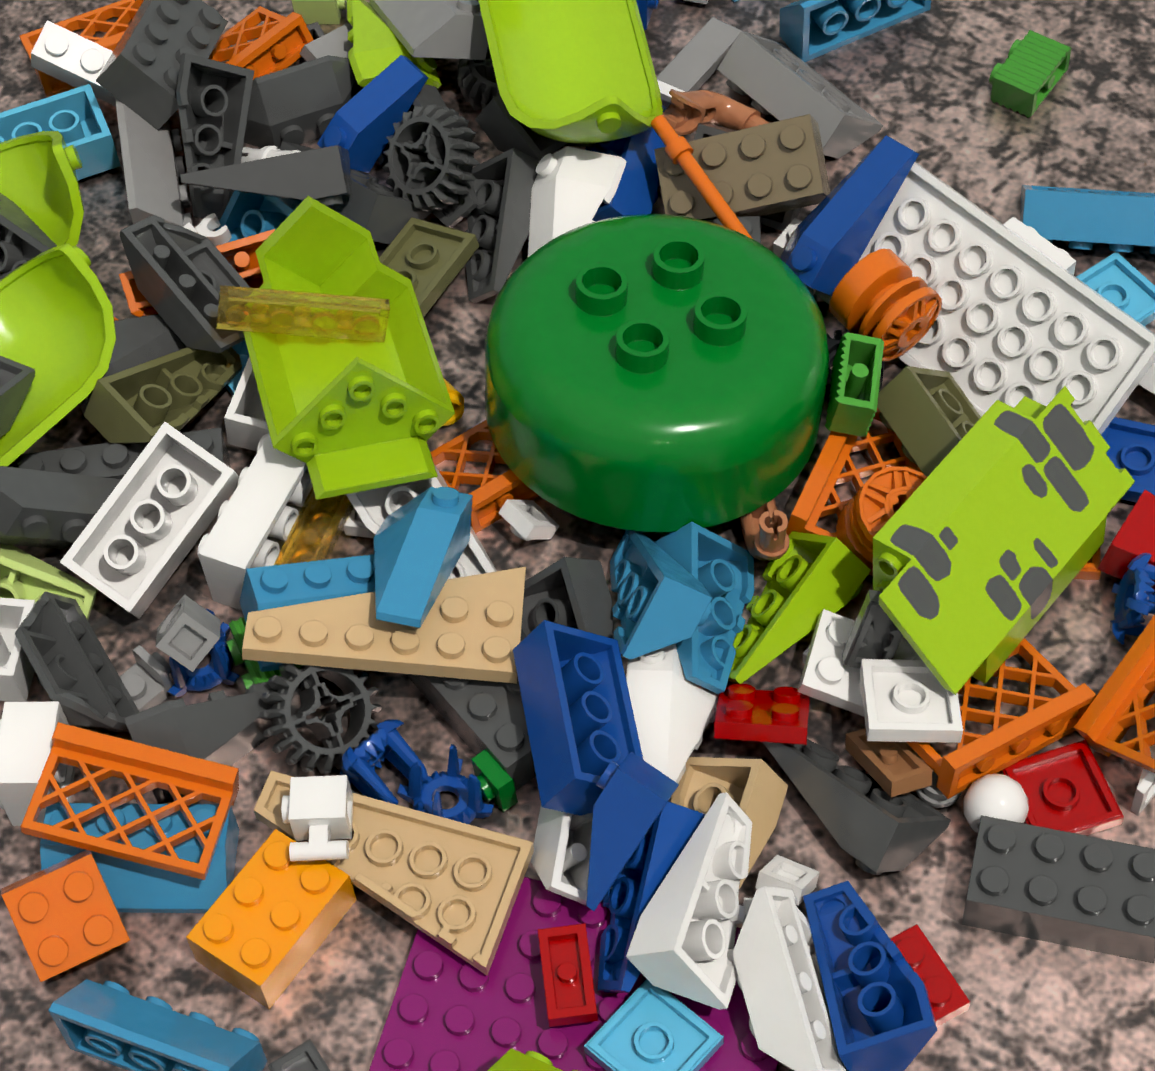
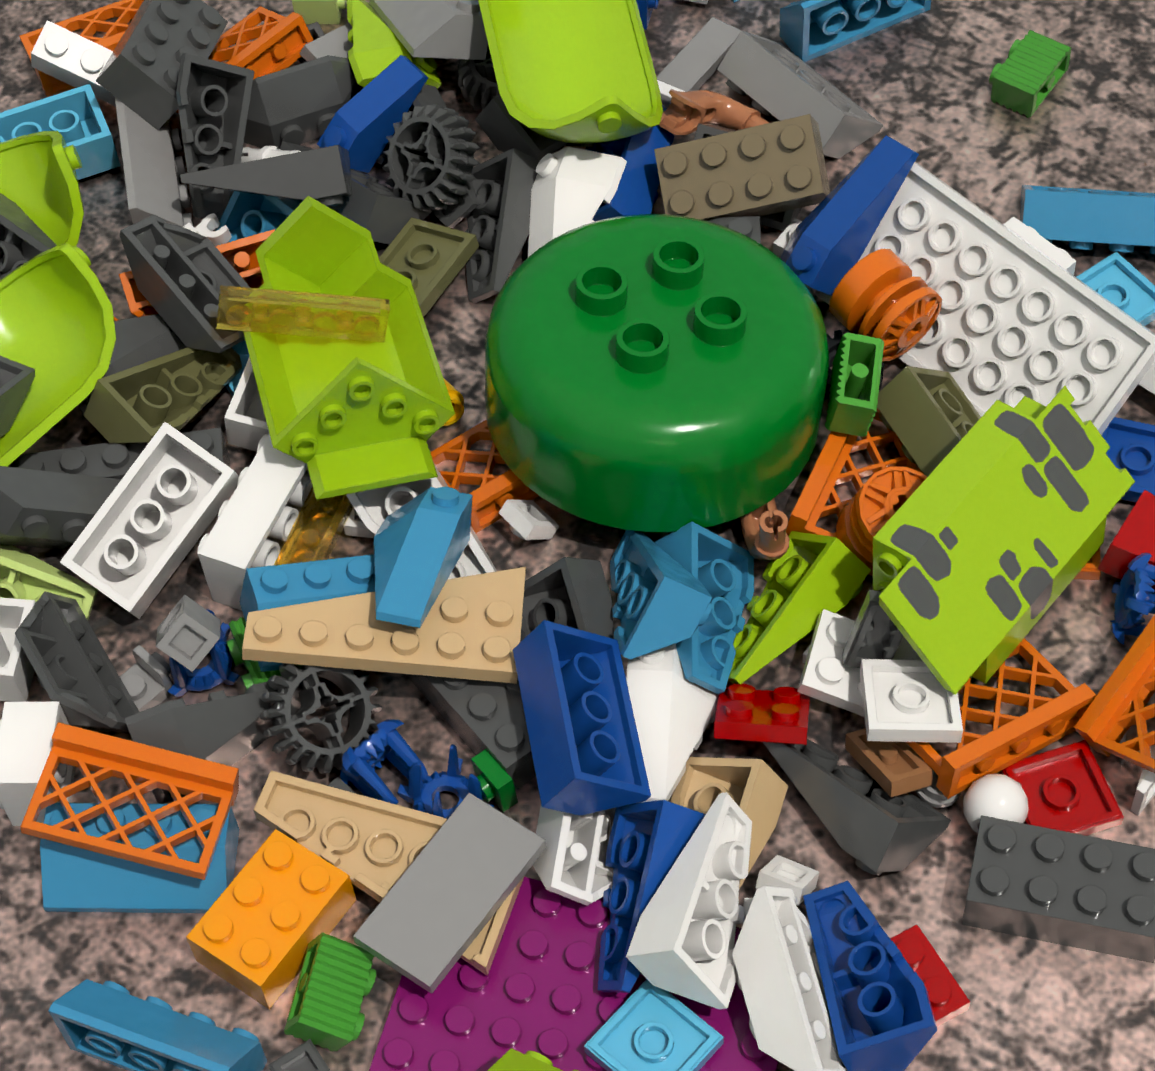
orange brick [1,850,130,982] -> none
white brick [281,775,353,861] -> none
red plate [538,923,598,1027] -> none
blue slope [586,752,679,911] -> none
orange bar [651,115,753,239] -> none
none -> bright green brick [284,932,376,1051]
none -> light grey tile [353,793,546,994]

